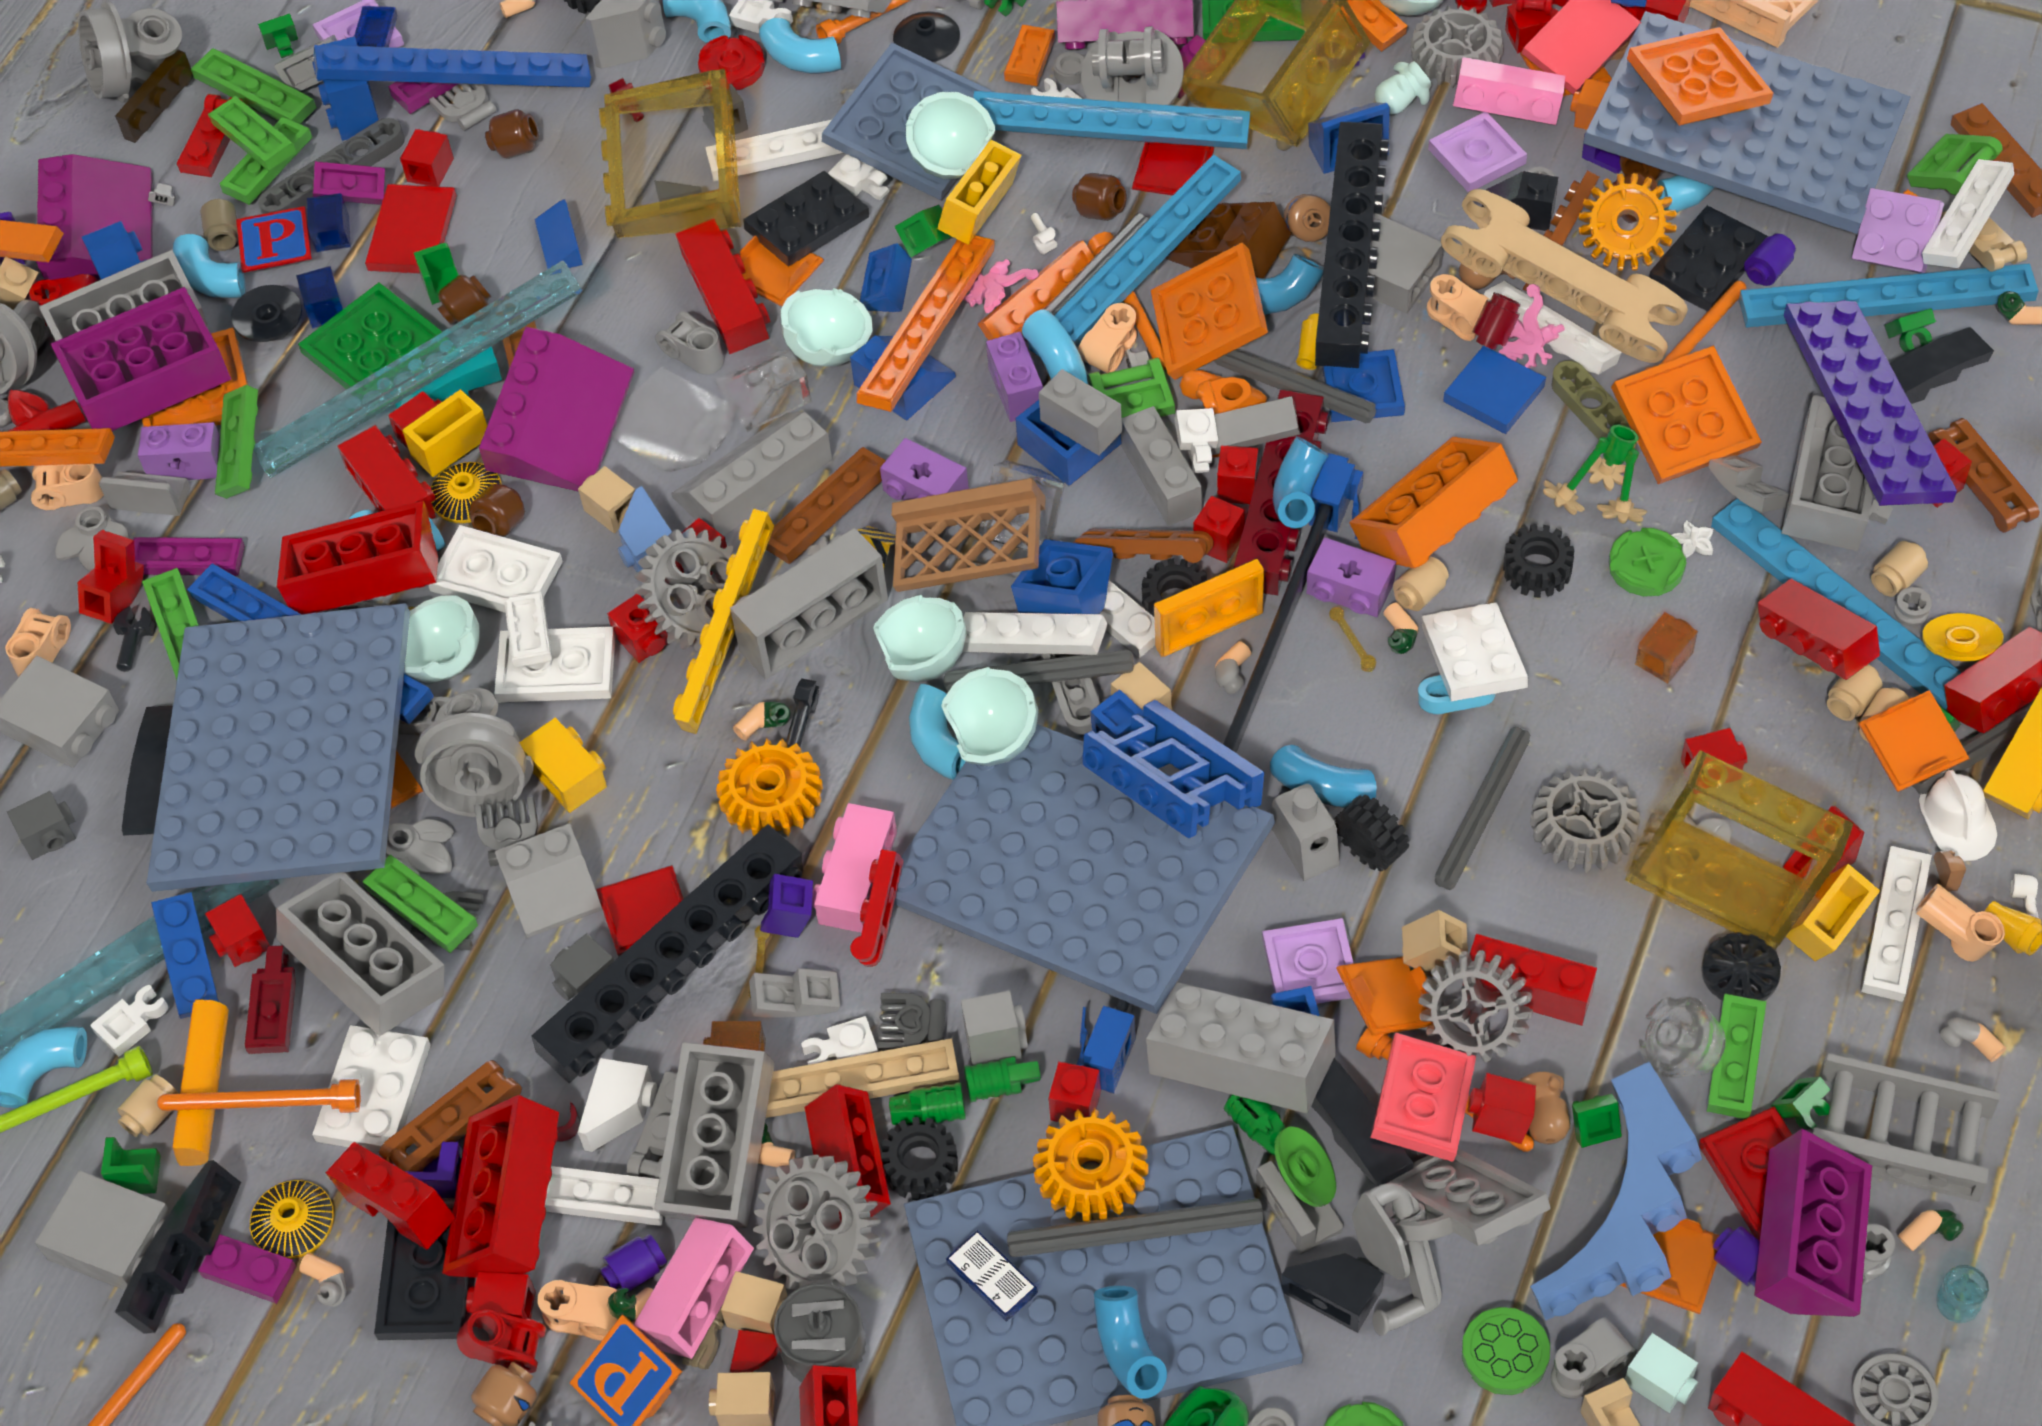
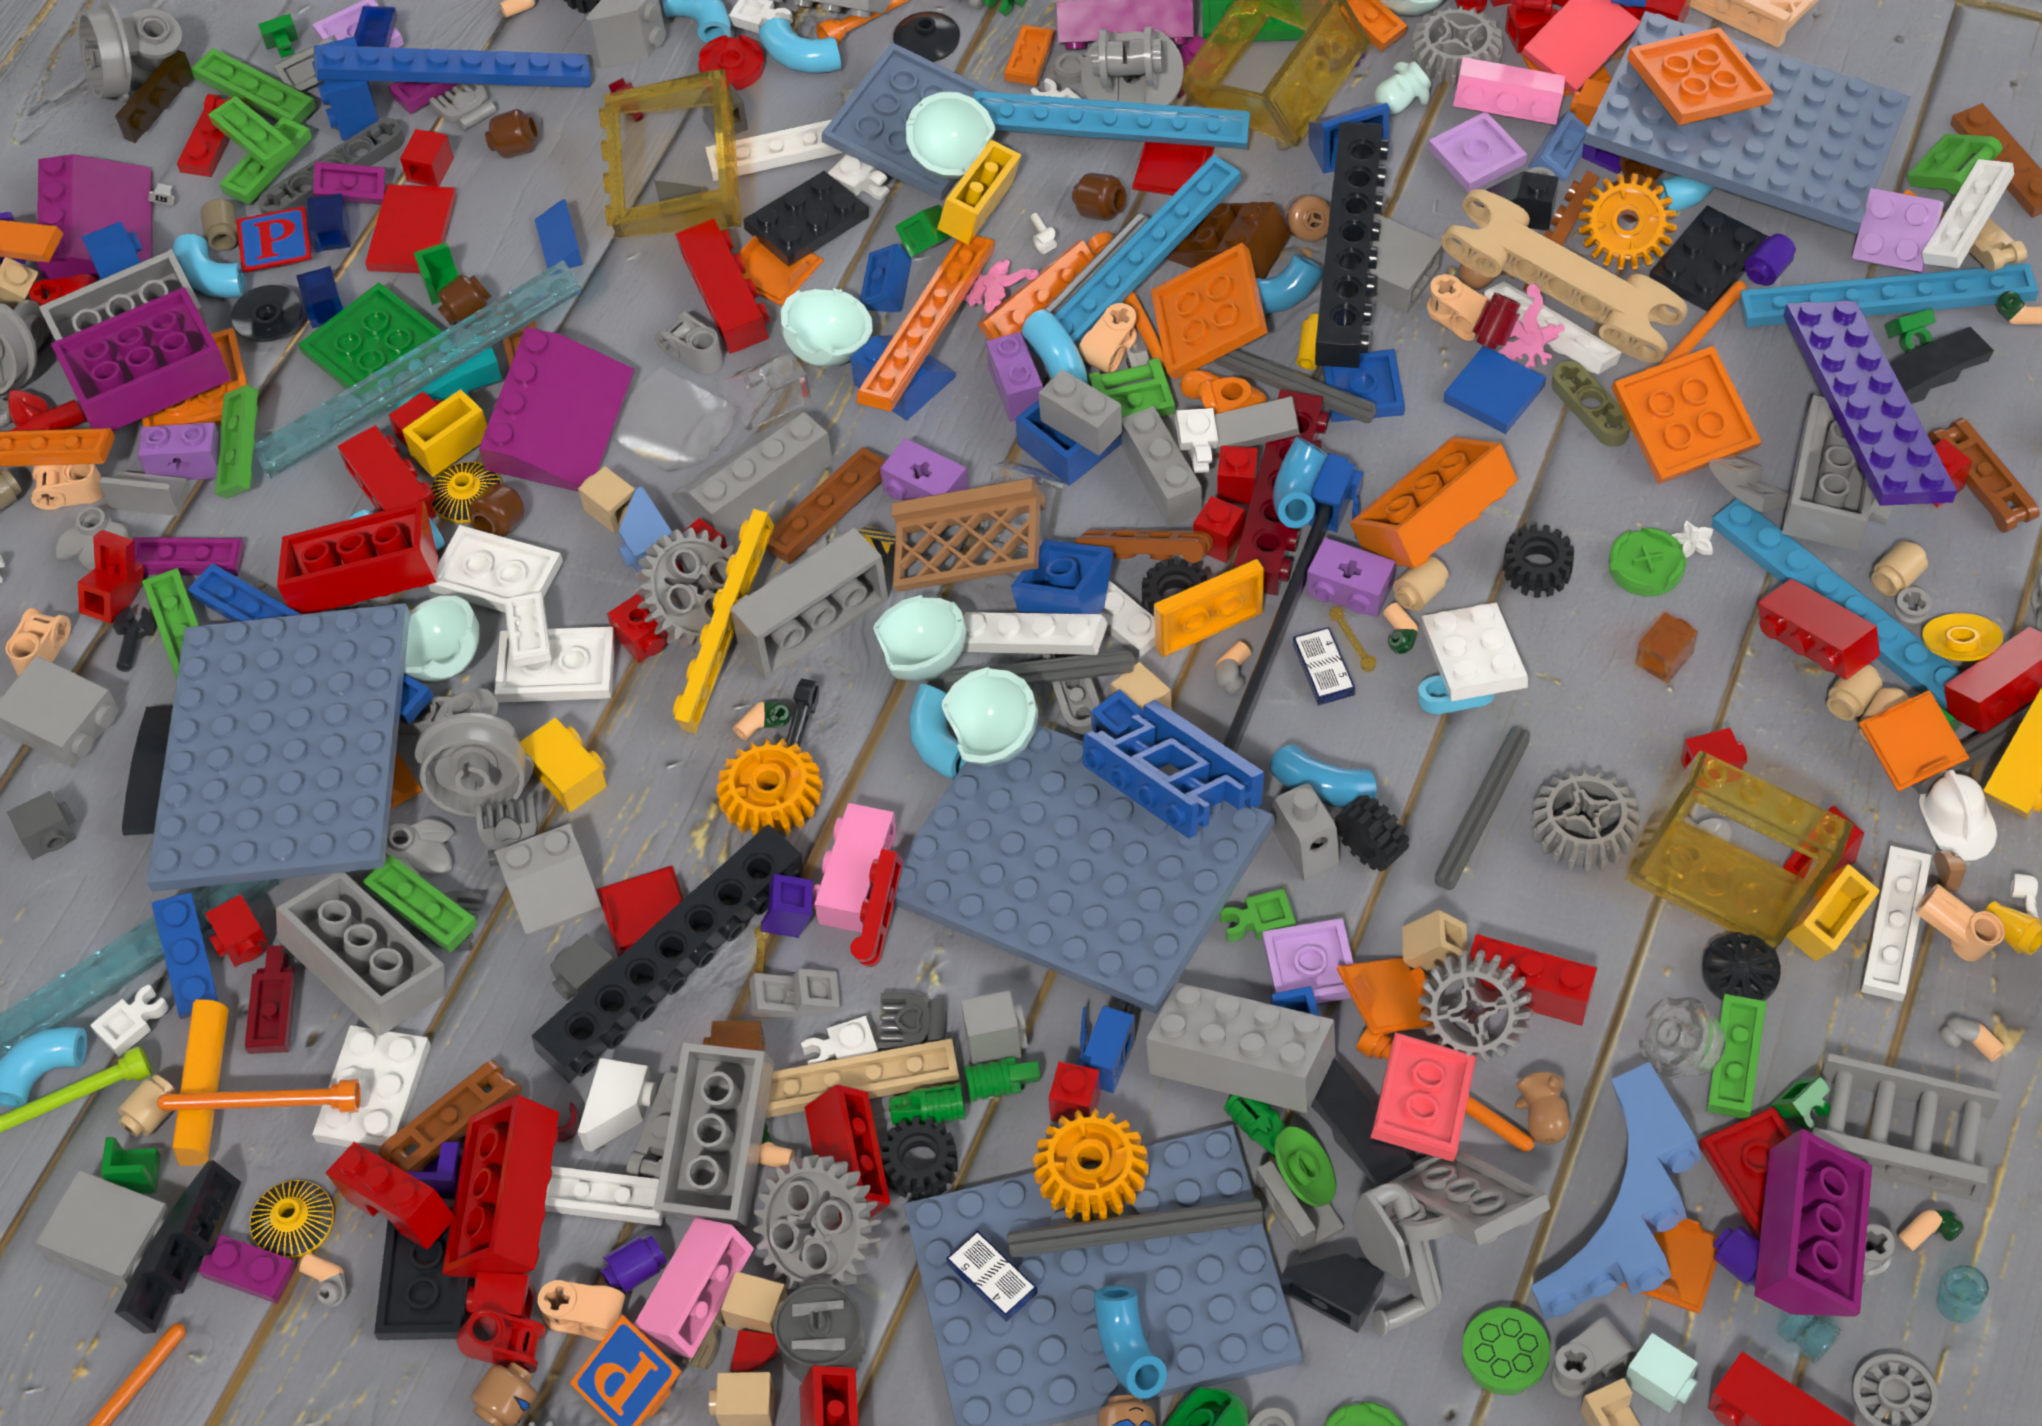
dark green arm [607,1287,653,1324] -> none
red brick [1467,1073,1536,1144] -> none
plant [1543,425,1647,524] -> none
green tile [1572,1093,1622,1148] -> none
none -> bright green plate [1220,888,1296,942]
none -> tile [1293,627,1355,706]
none -> medium blue slope [1528,111,1588,181]
none -> clear light blue wheel [1778,1314,1841,1364]

